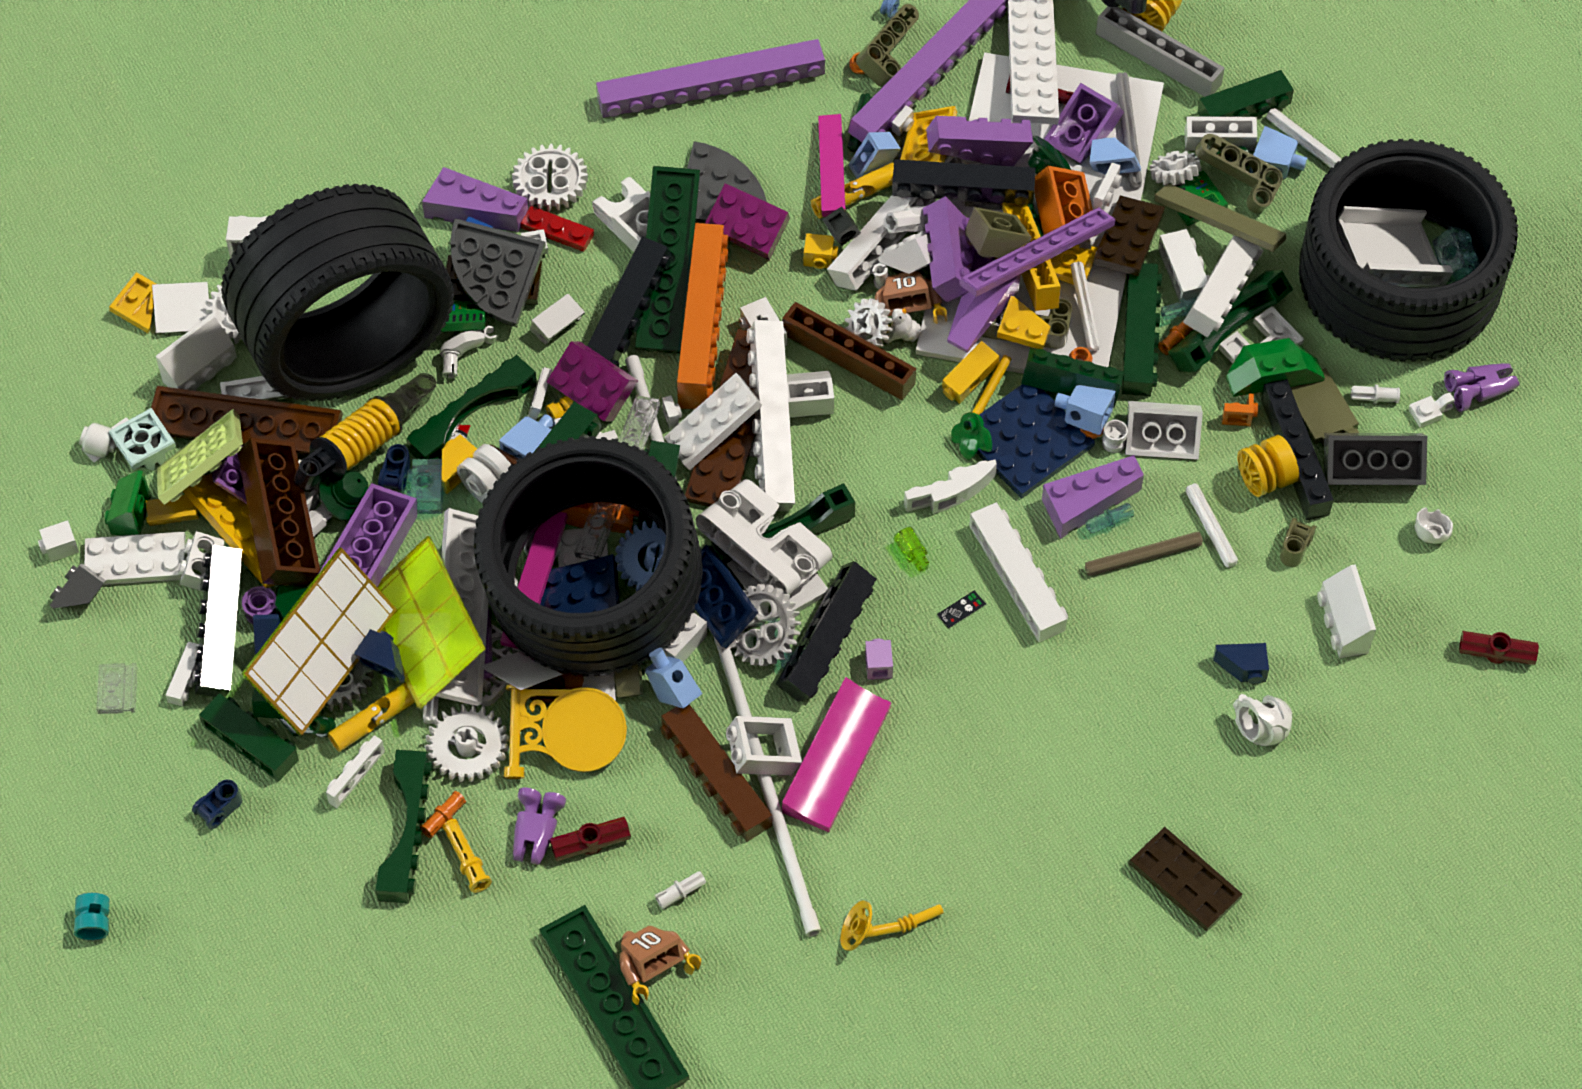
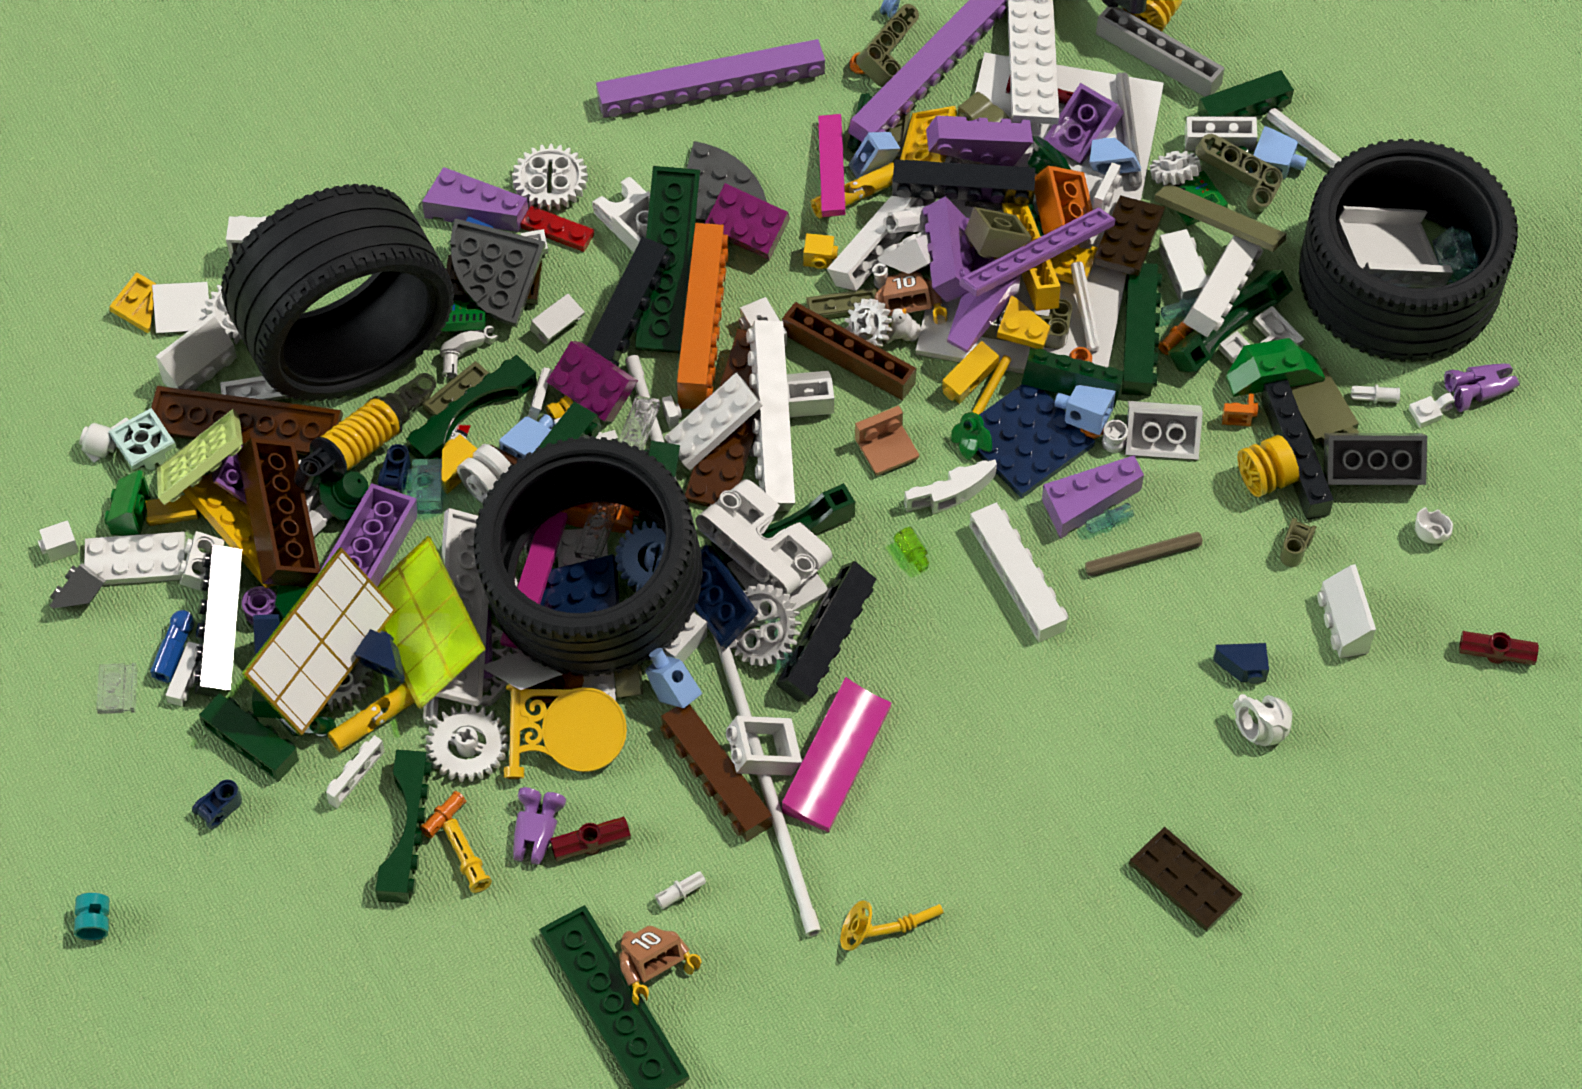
pearl dark grey brick [822,206,861,246] -> none
lavender brick [865,638,893,680] -> none
white plate [892,105,914,136] -> none
black sticker [937,590,986,628] -> none
white axle [1186,483,1238,568] -> none
none -> blue piece [150,610,195,683]
none -> olive tile [422,361,489,416]
none -> olive tile [806,288,877,319]
none -> nougat bracket [855,405,919,475]
none -> olive brick [957,92,1010,122]

